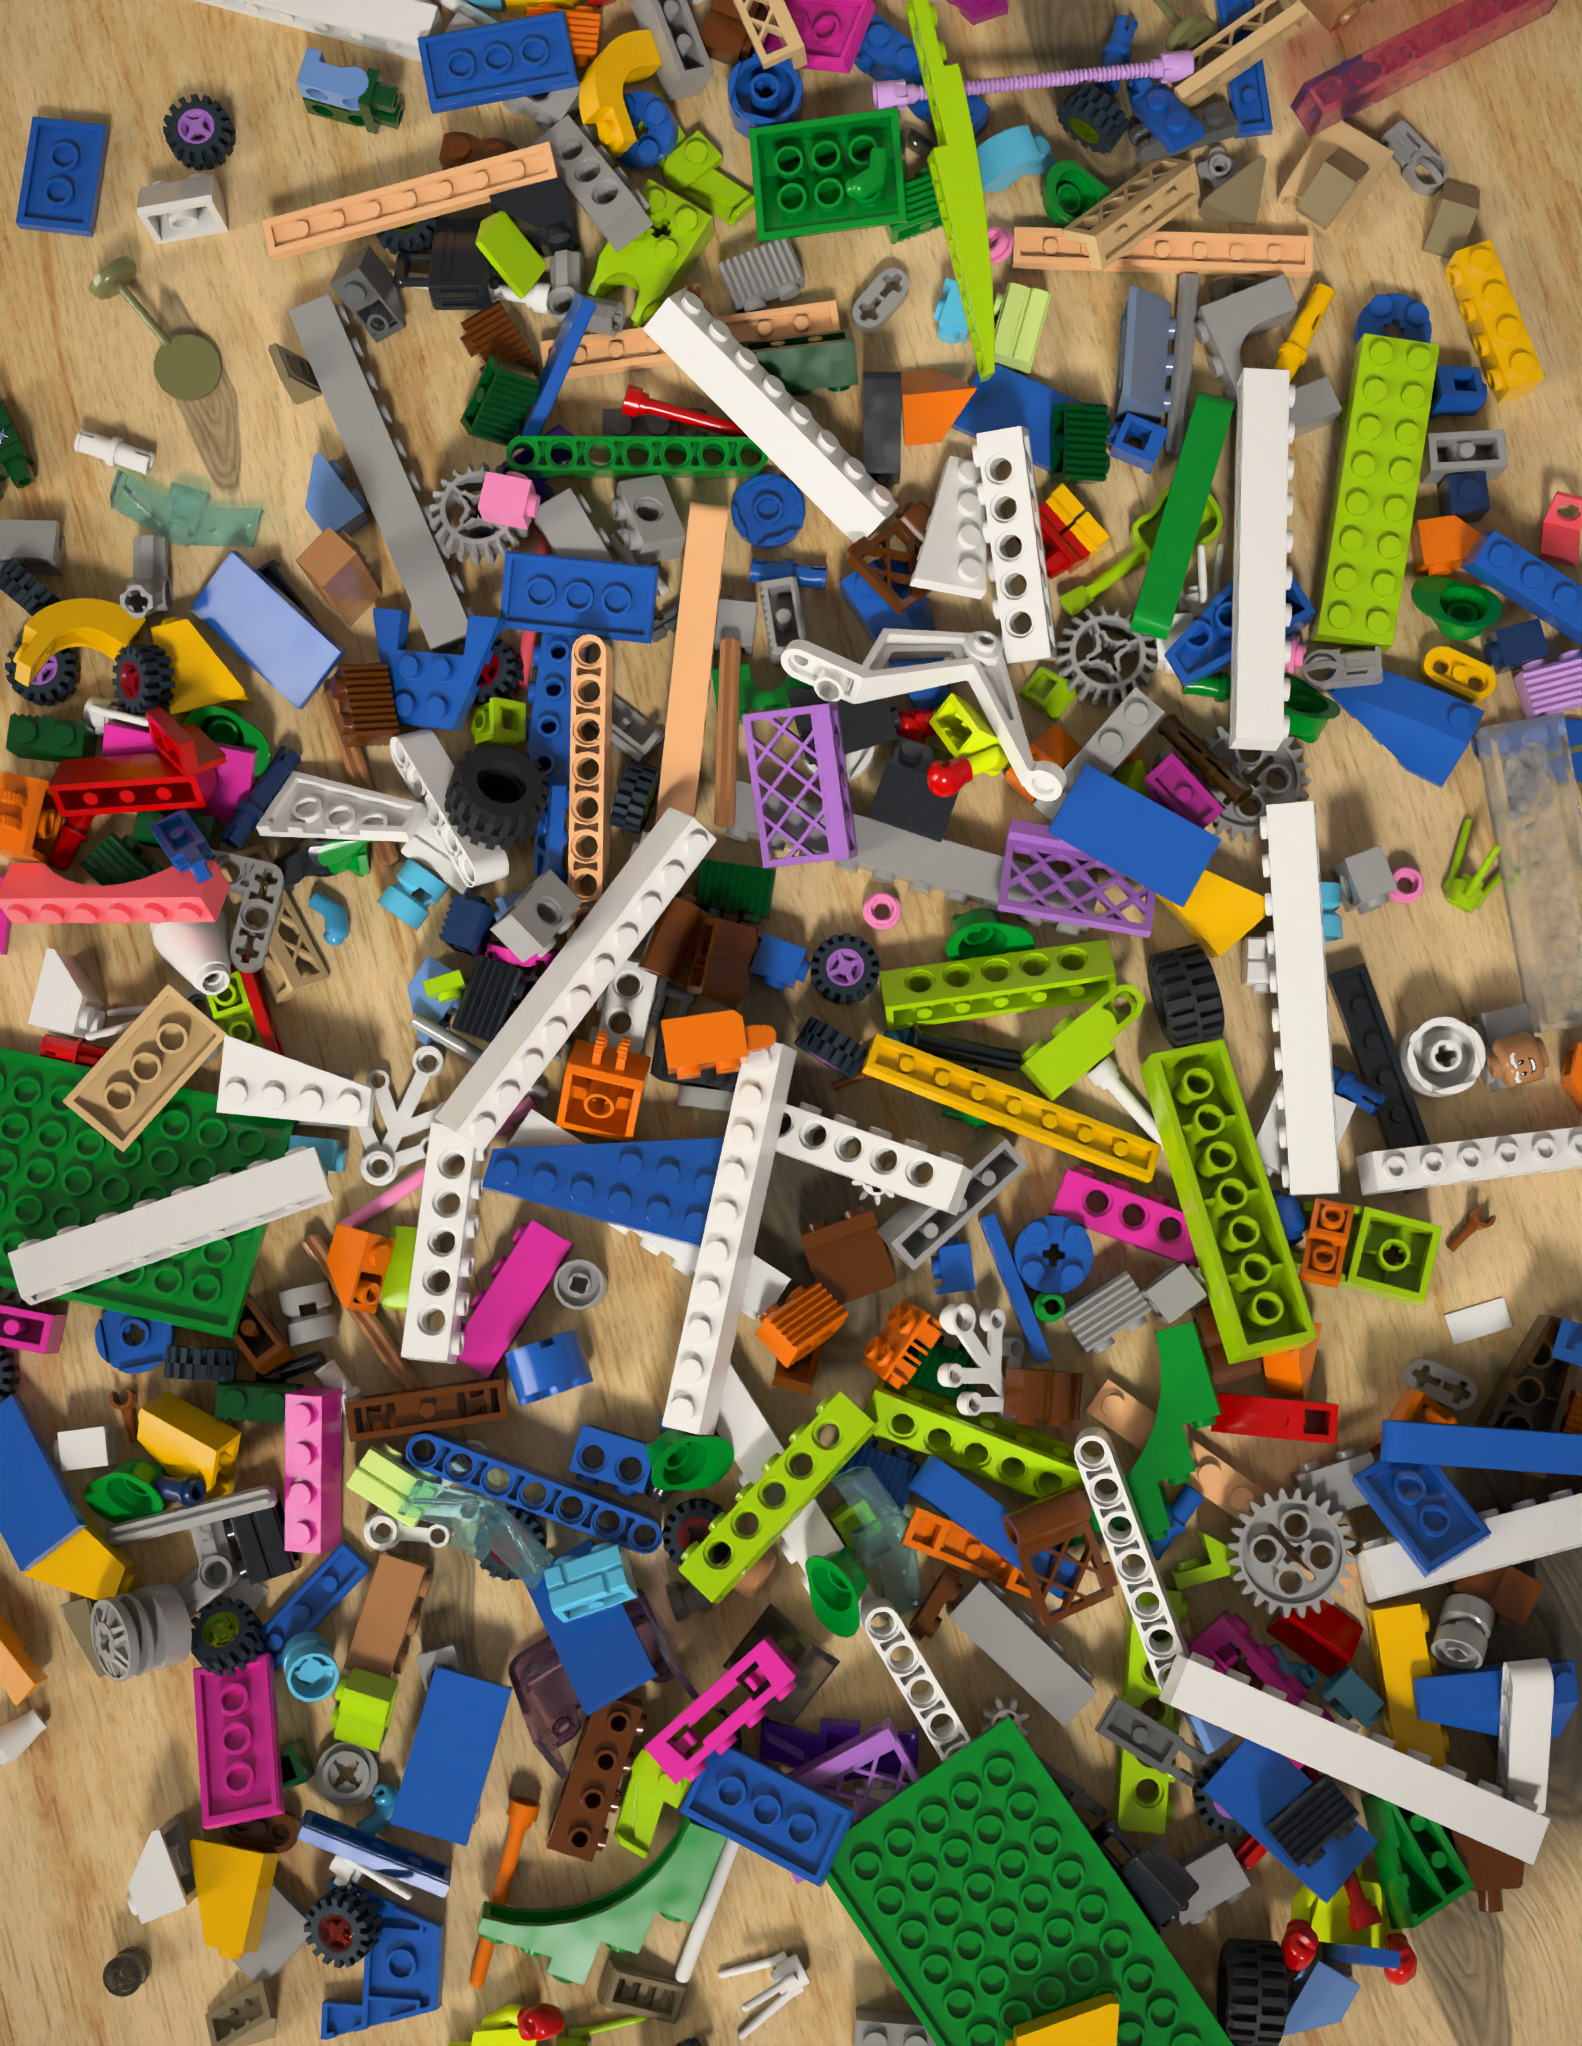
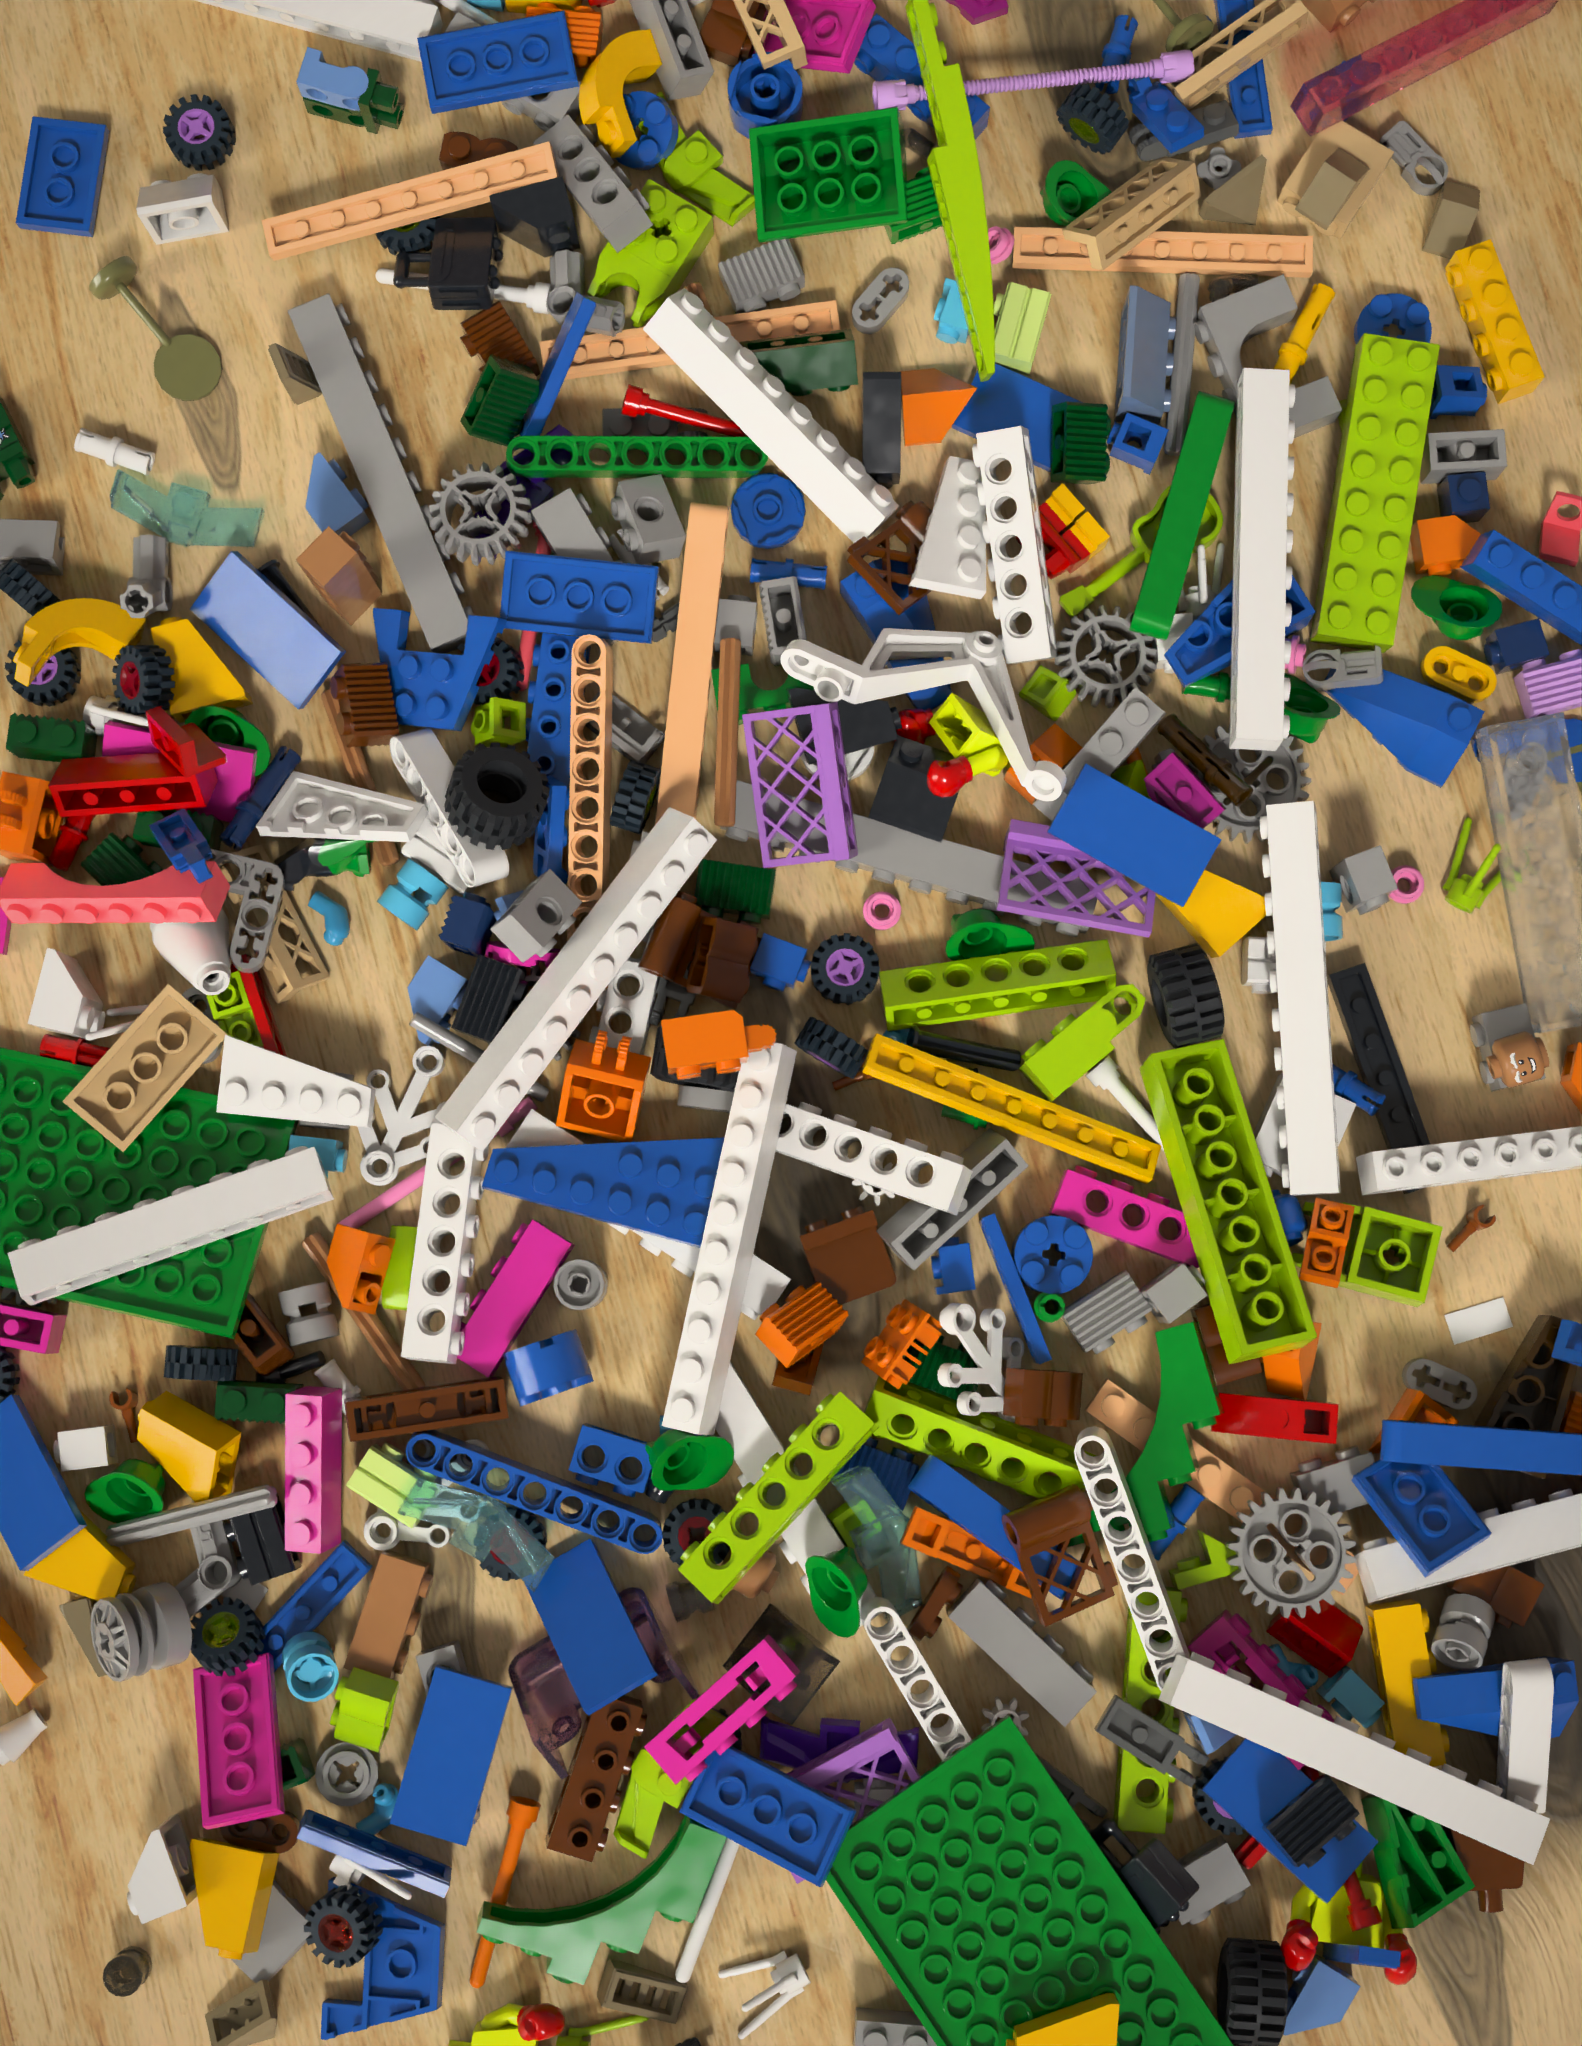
blue plate [95,1310,176,1374] -> none
dark blue pin [154,1474,206,1507] -> none
dark grey slope [330,245,407,343] -> none
lime plate [422,969,468,1004] -> none
lime slope [476,211,546,299] -> none
bright pink brick [478,471,540,530] -> none
medium azure brick [543,1542,638,1623] -> none
green arm [845,148,889,199] -> none
medium azure brick [976,125,1056,192] -> none
white brick [1398,1017,1486,1098] -> none

